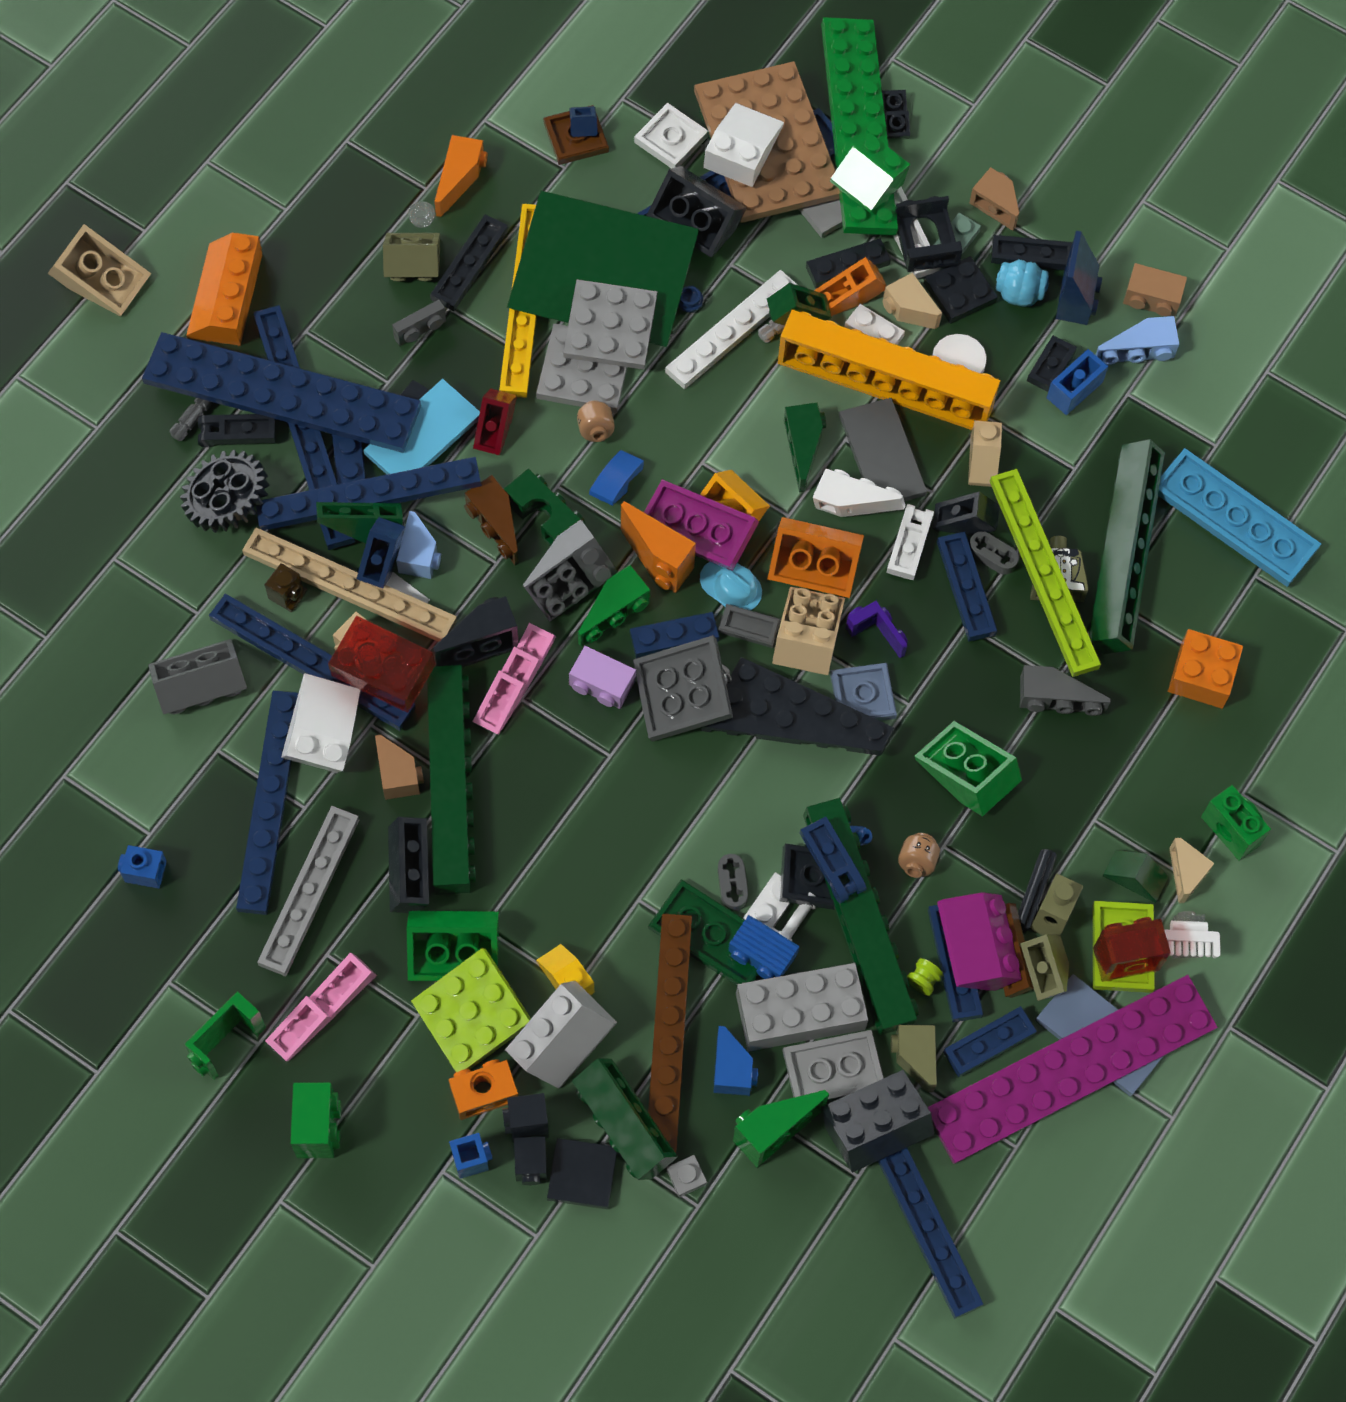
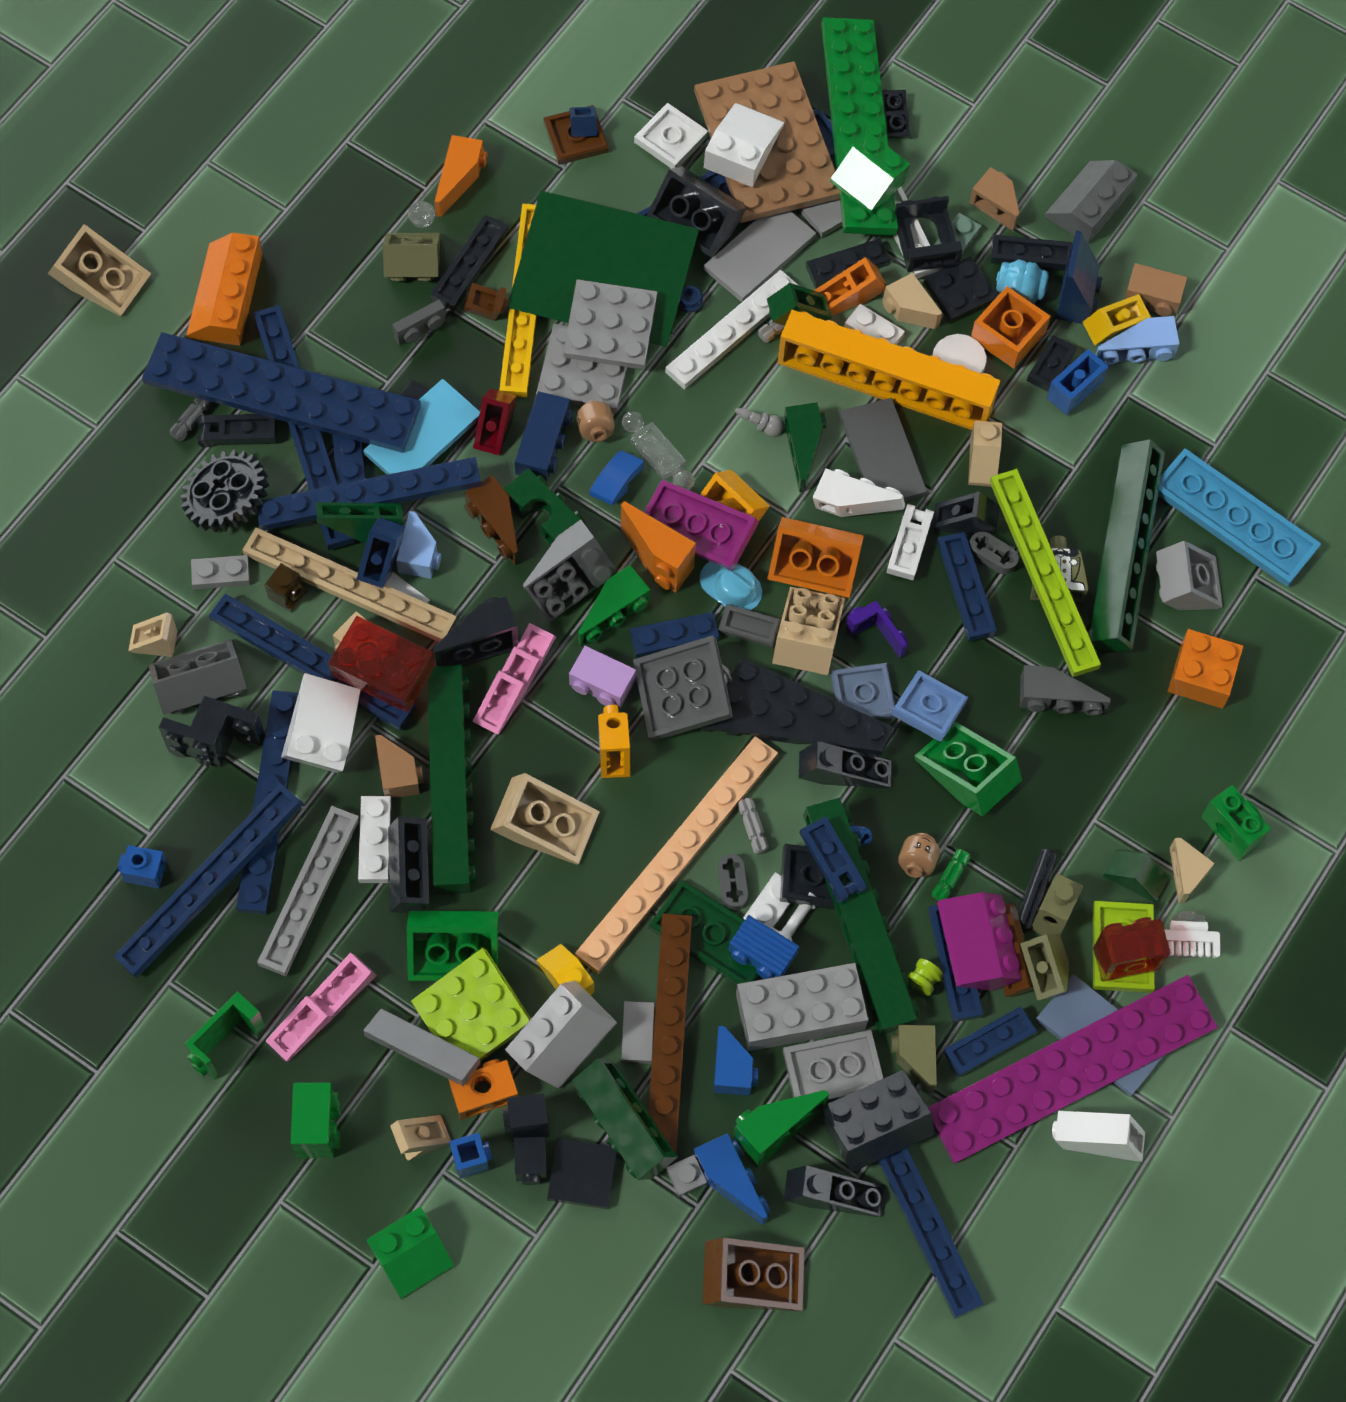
none -> dark blue plate [113,783,303,978]
none -> tan slope [128,613,178,657]
none -> black bracket [159,696,265,767]
none -> light grey plate [191,555,250,590]
none -> white plate [358,796,391,883]
none -> tile [363,1009,481,1086]
none -> green slope [366,1206,454,1300]
none -> tan slope [390,1115,451,1160]
none -> reddish brown bracket [464,283,508,321]
none -> tan slope [490,773,600,864]
none -> dark blue brick [514,391,574,482]
none -> light nougat plate [575,736,778,974]
none -> light orange torso [598,705,630,778]
none -> light grey tile [621,1001,654,1064]
none -> clear plate [622,411,695,490]
none -> blue slope [693,1133,770,1225]
none -> reddish brown slope [703,1237,805,1311]
none -> light grey tile [704,211,816,302]
none -> light grey bar [735,408,784,437]
none -> light grey axle [738,798,769,854]
none -> black slope [783,1165,884,1217]
none -> black slope [798,741,891,788]
none -> medium blue tile [891,670,968,742]
none -> green axle [932,849,971,901]
none -> orange brick [971,286,1051,369]
none -> dark grey slope [1044,160,1138,244]
none -> white slope [1052,1111,1145,1162]
none -> yellow slope [1082,294,1151,346]
none -> light grey slope [1156,541,1223,610]

